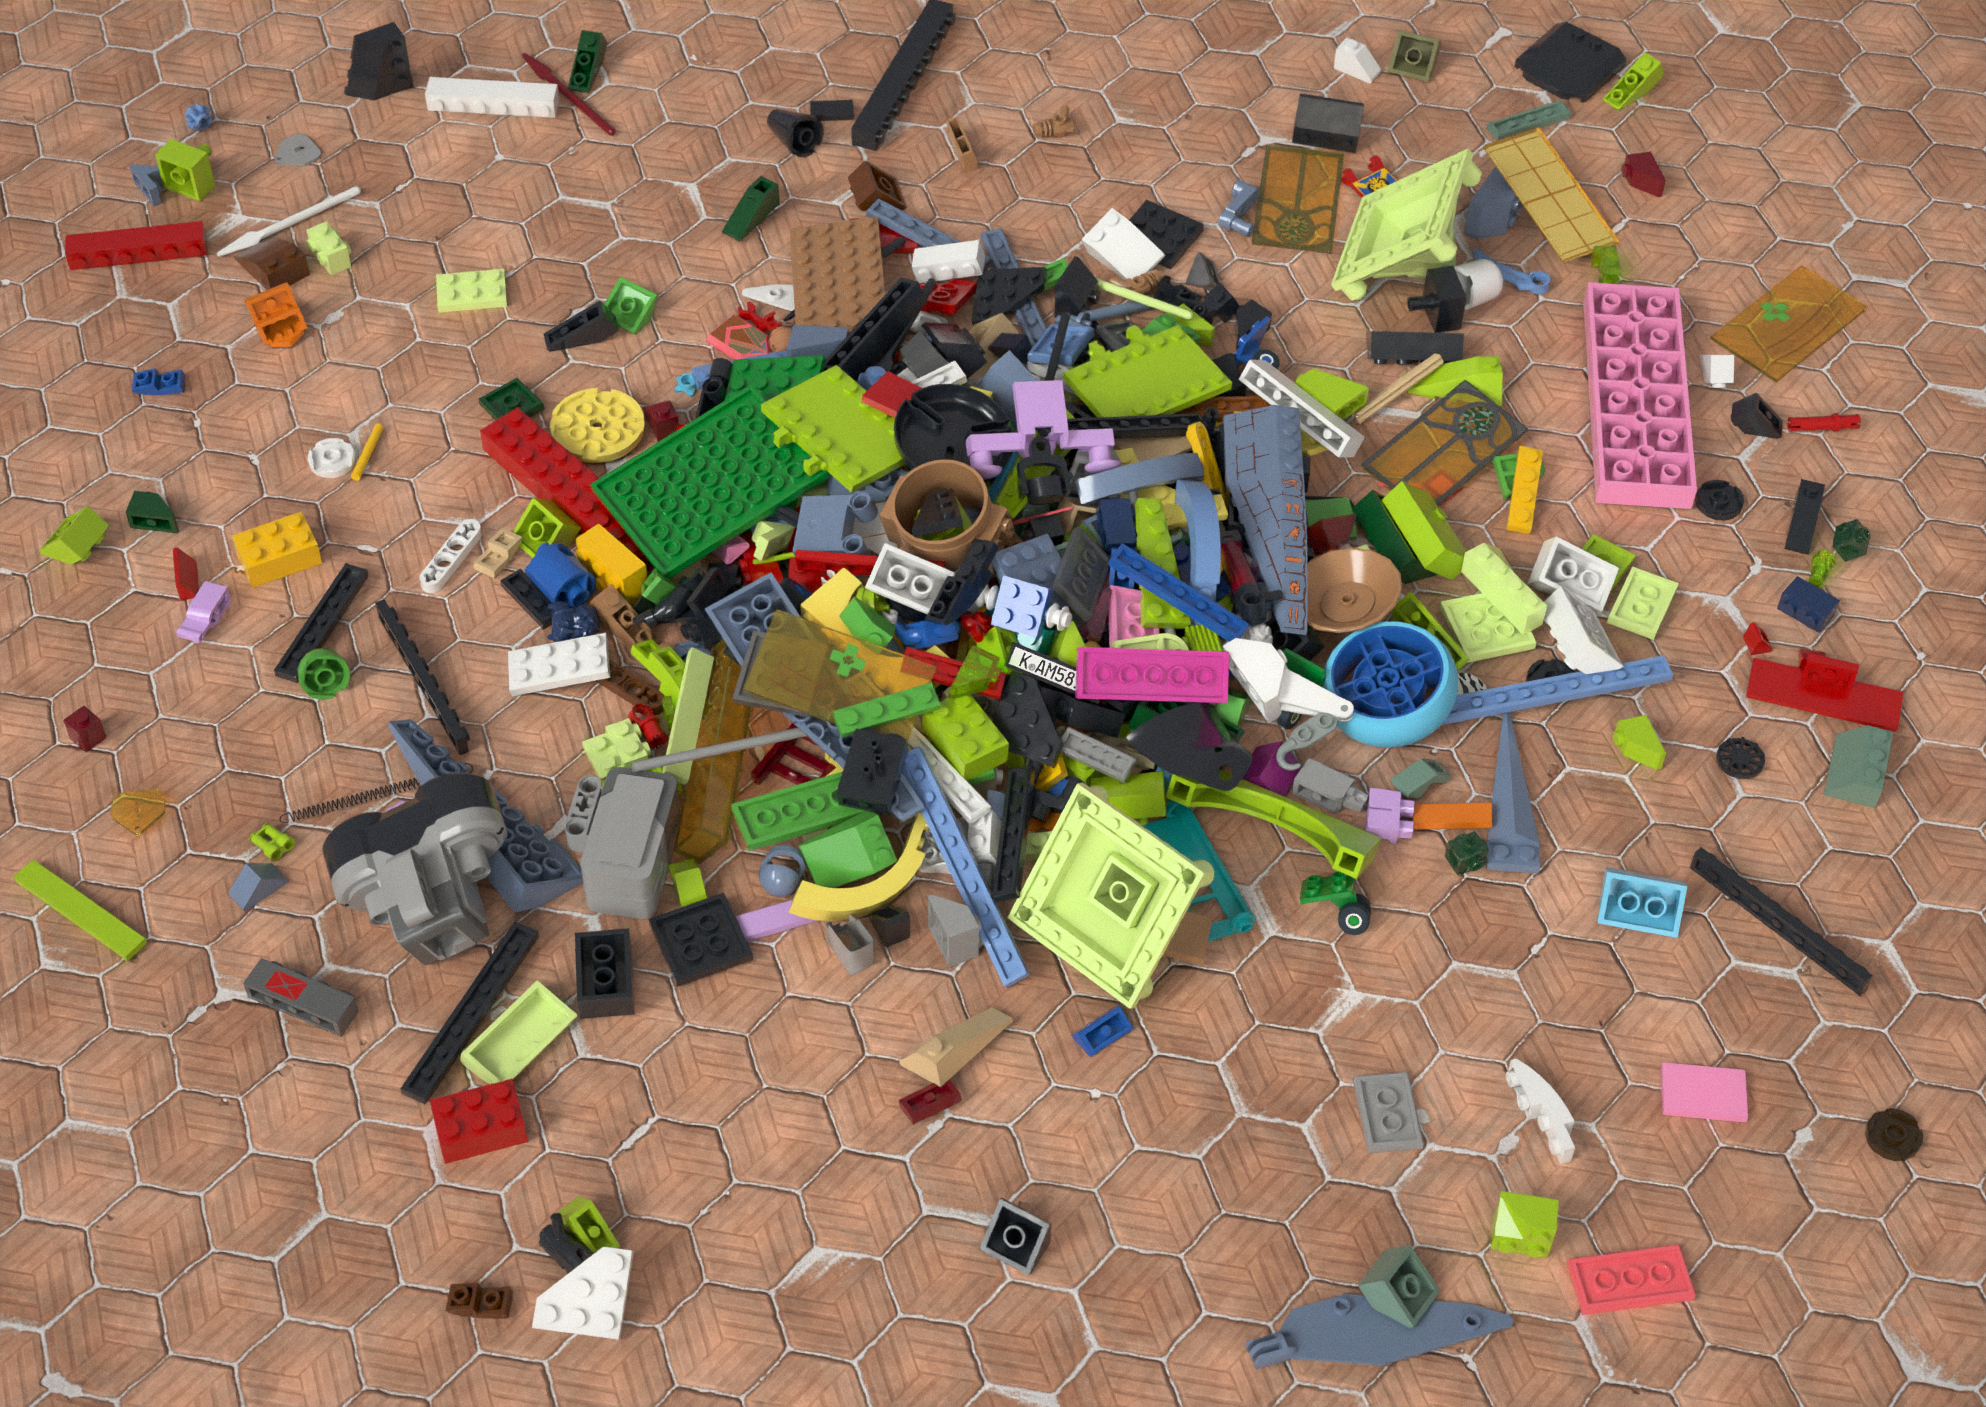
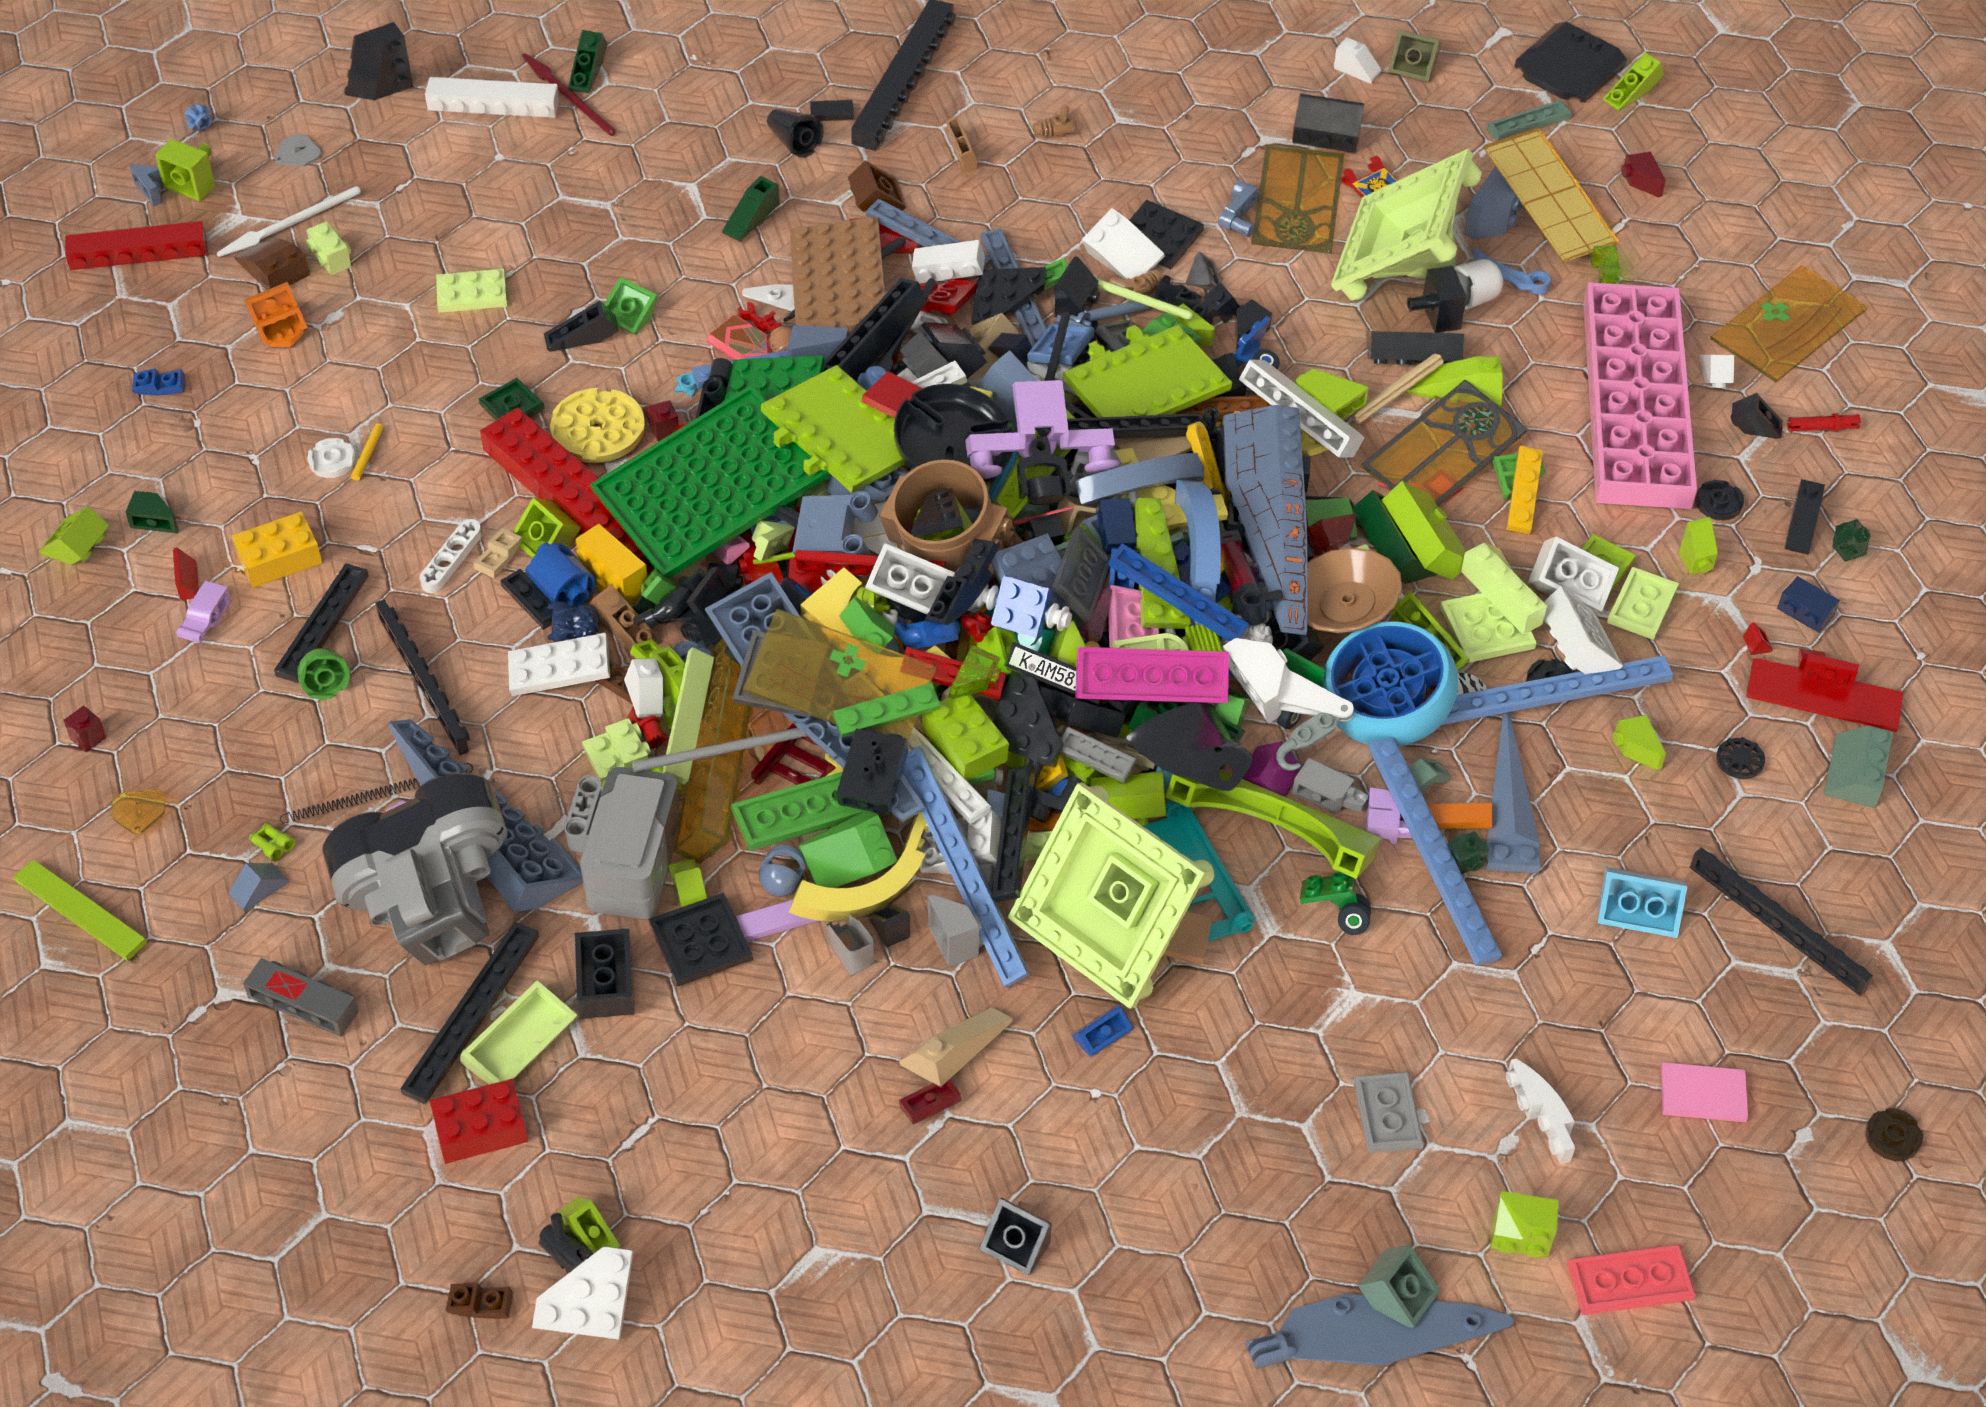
clear neon green cone [1809,550,1836,587] -> none
none -> white slope [624,659,663,717]
none -> medium blue plate [1368,738,1502,966]
none -> lime slope [1678,517,1718,575]

